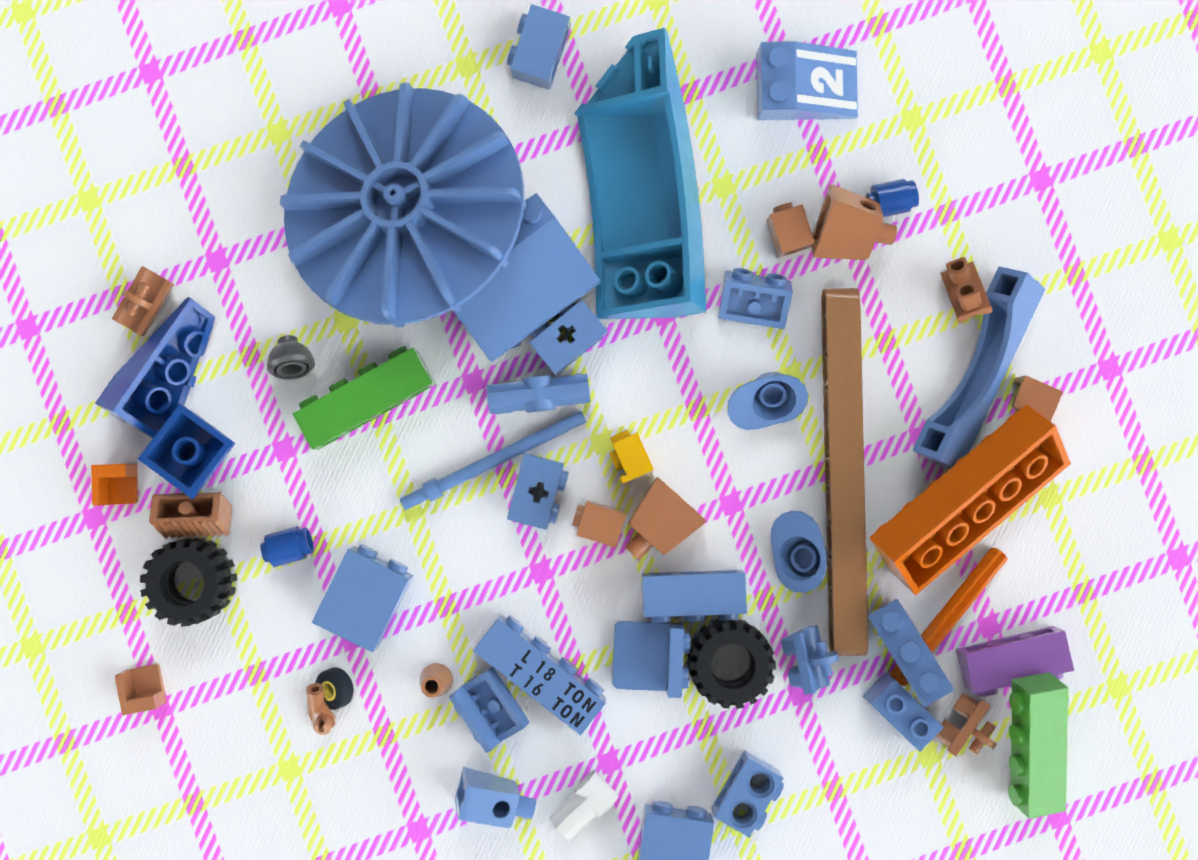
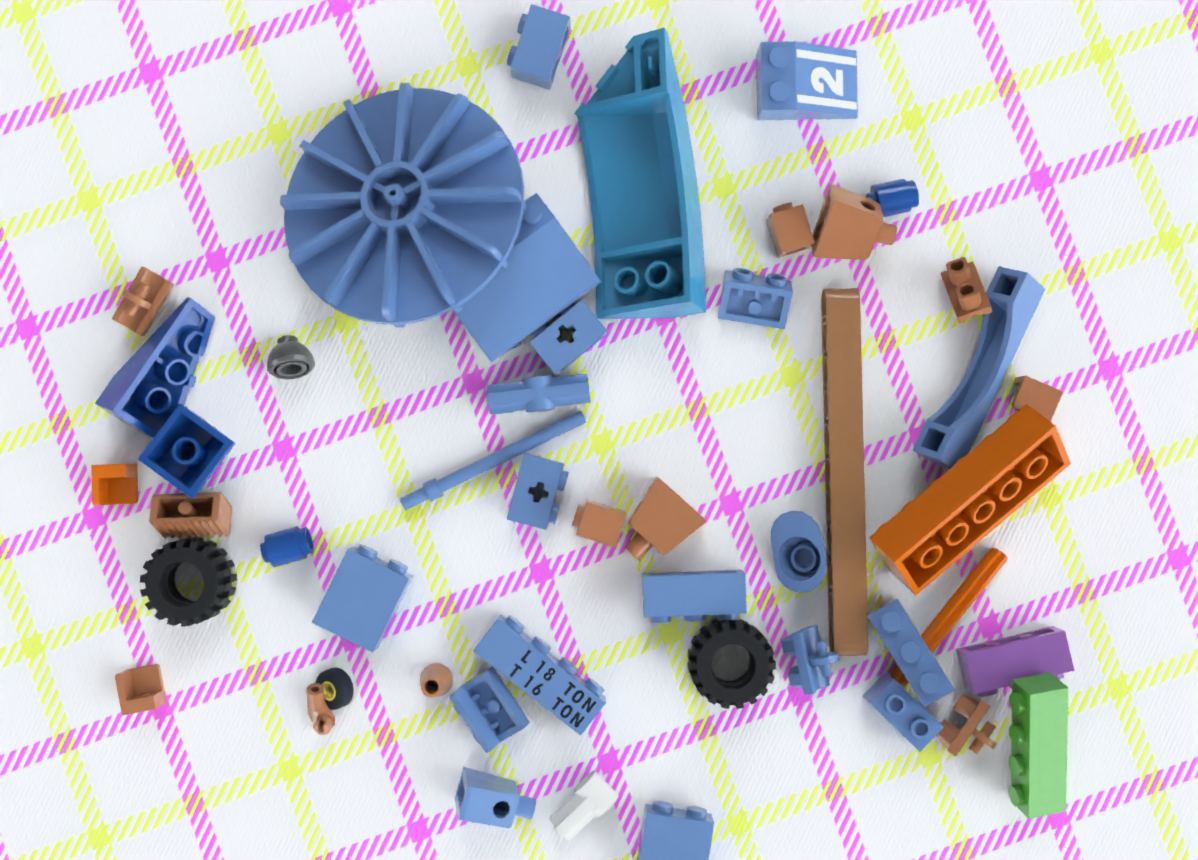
bright green brick [292,346,436,450] -> none
yellow brick [609,429,654,484] -> none
medium blue bracket [612,621,690,698] -> none
medium blue brick [711,750,784,838] -> none
medium blue piece [727,372,808,430] -> none

